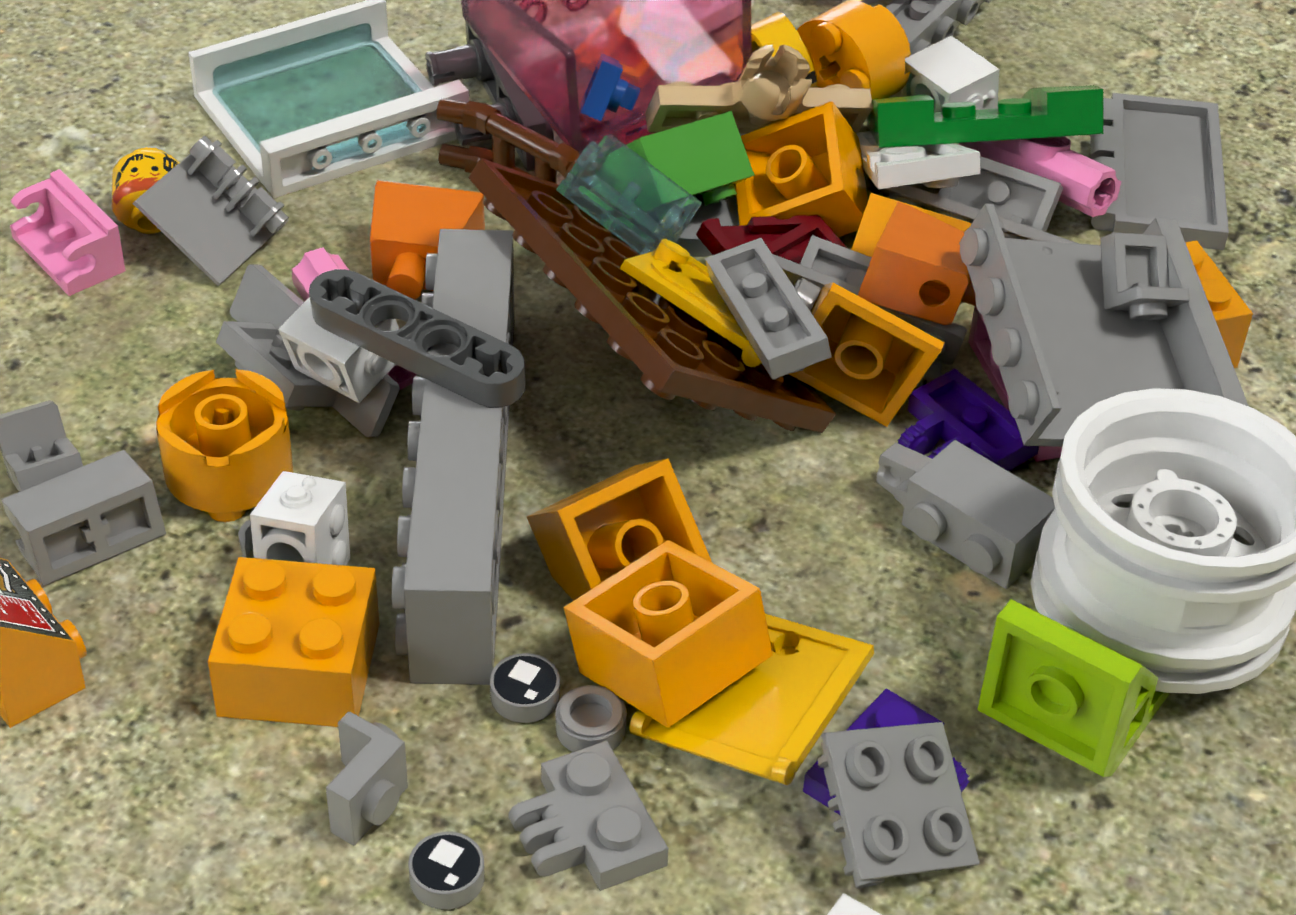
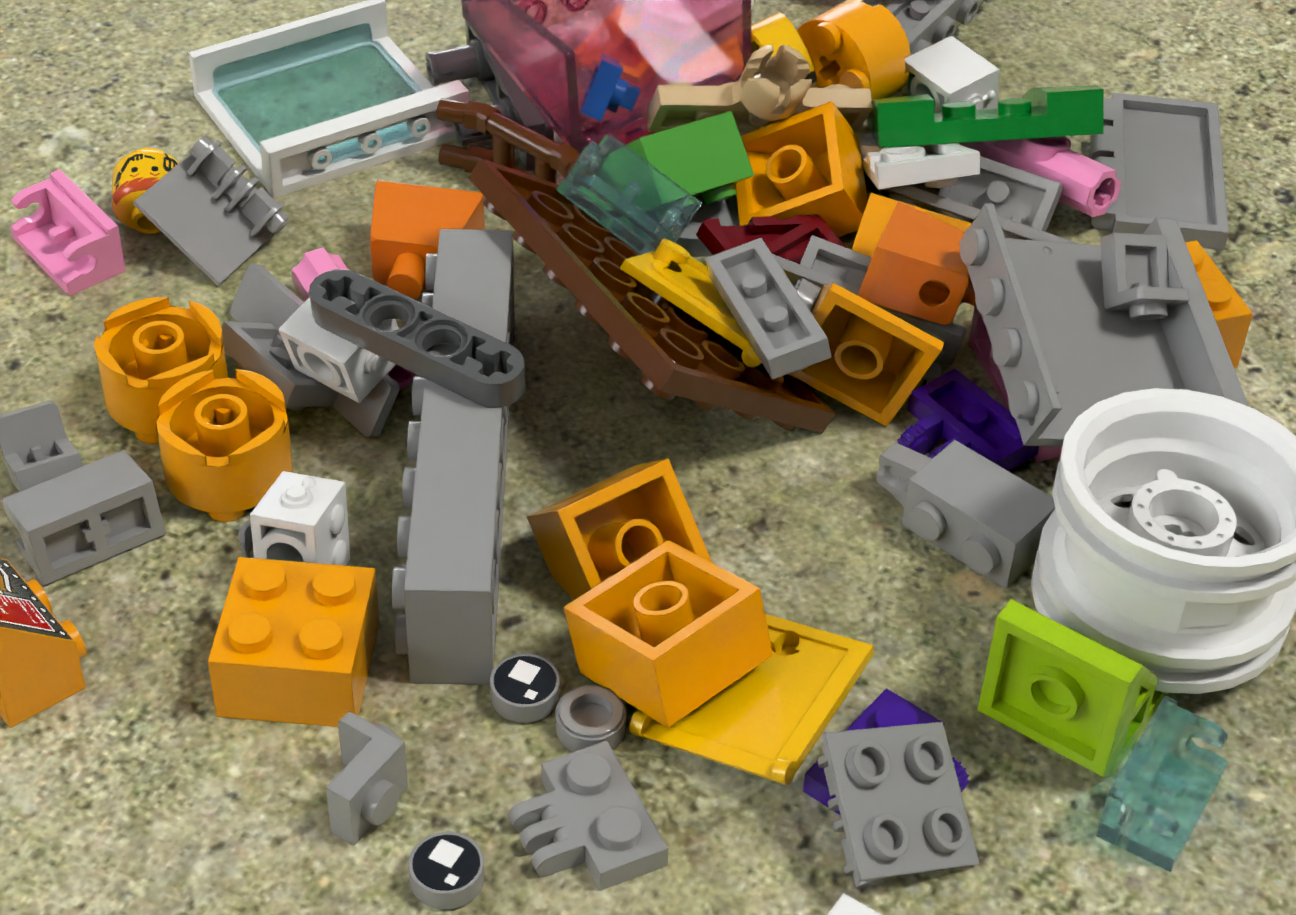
none -> light orange brick [94,297,228,444]
none -> clear light blue hinge [1096,695,1228,872]

